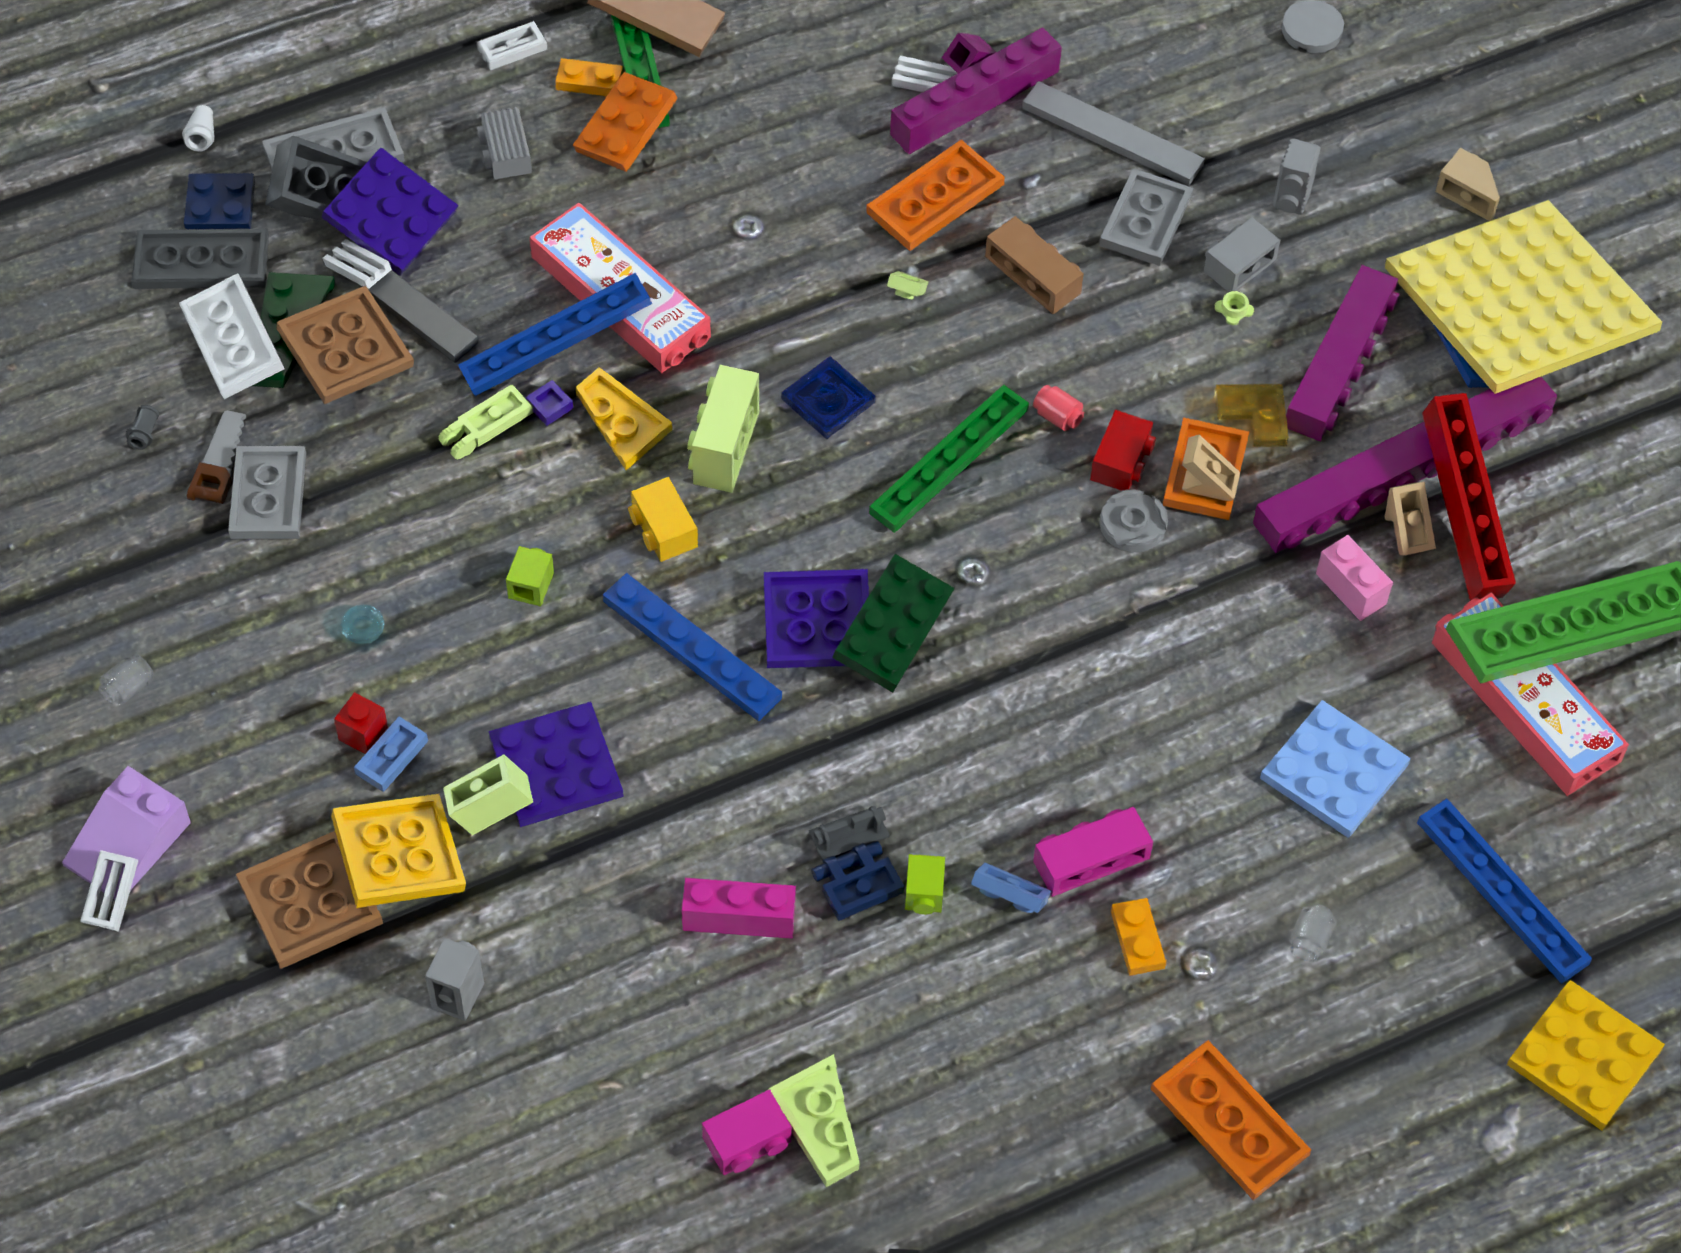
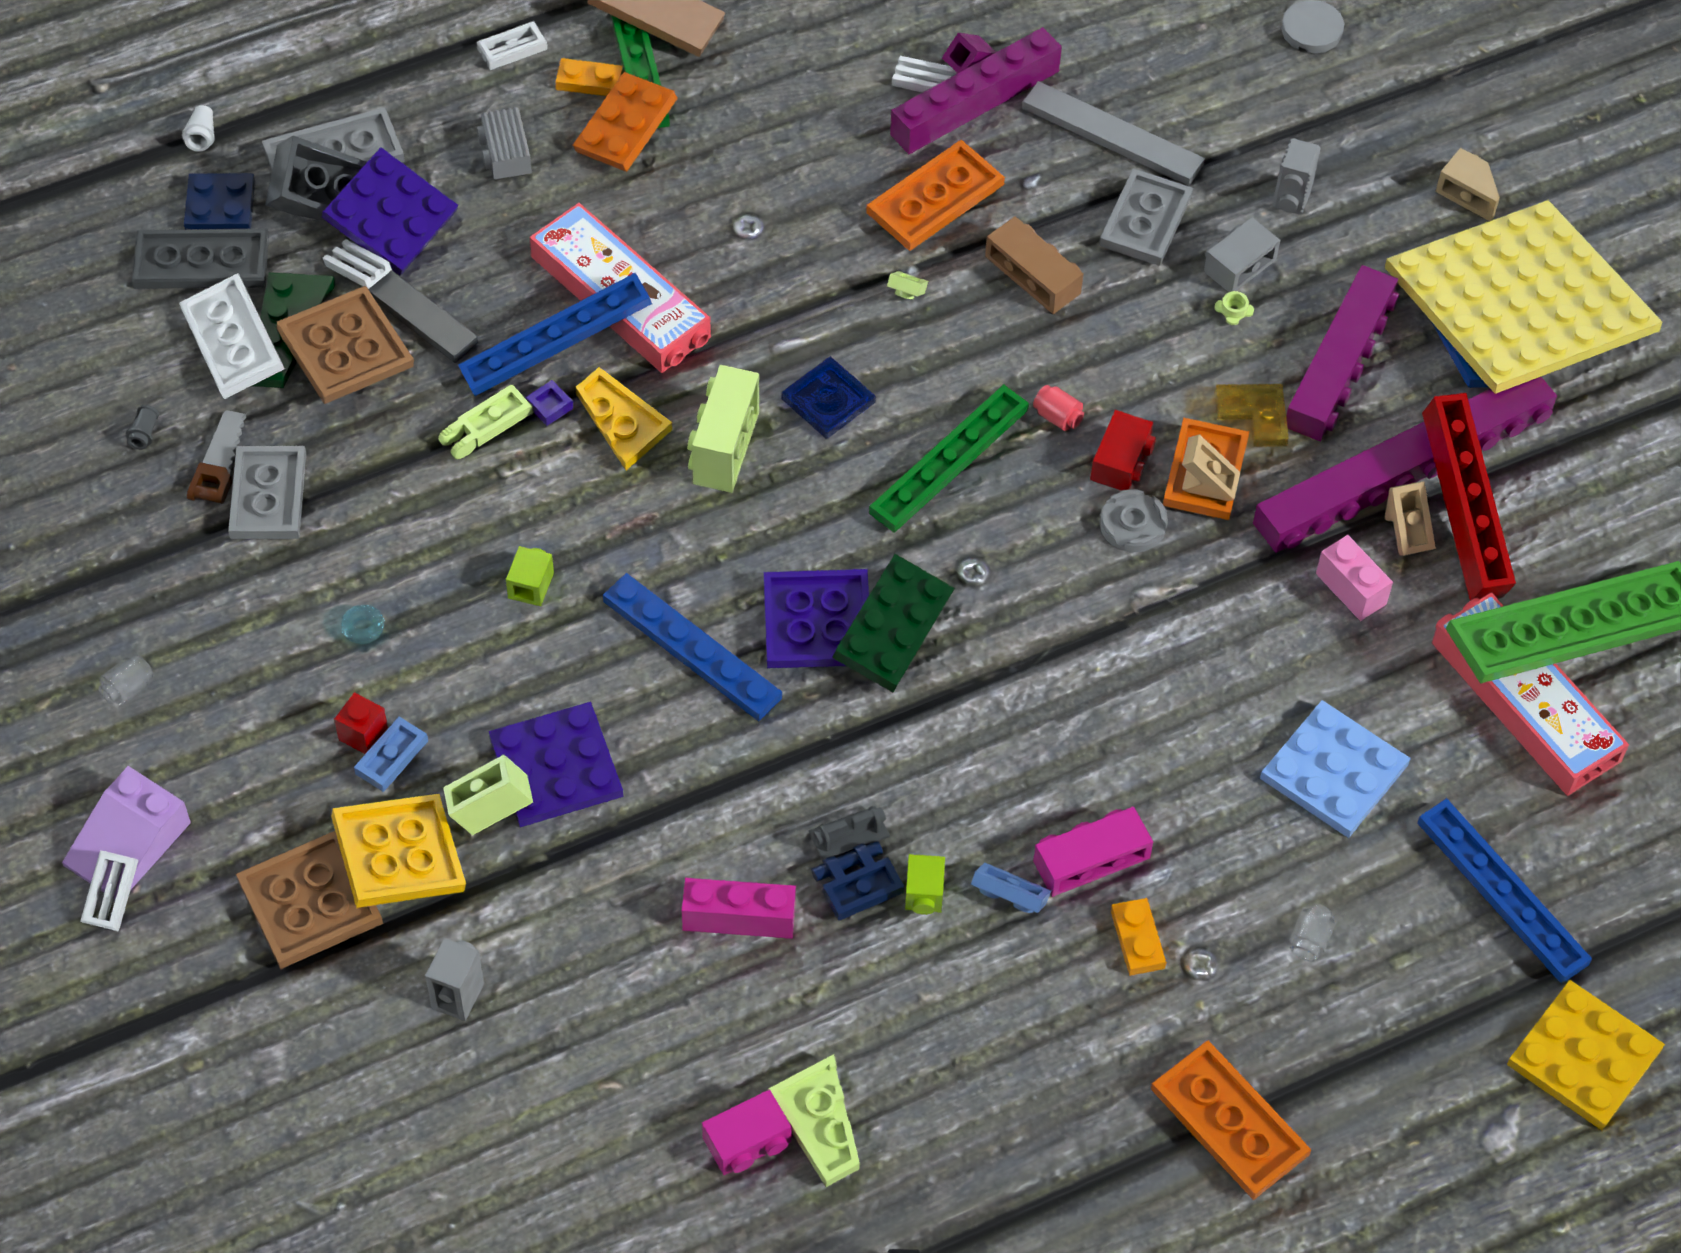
yellow brick [628,477,698,562] -> none

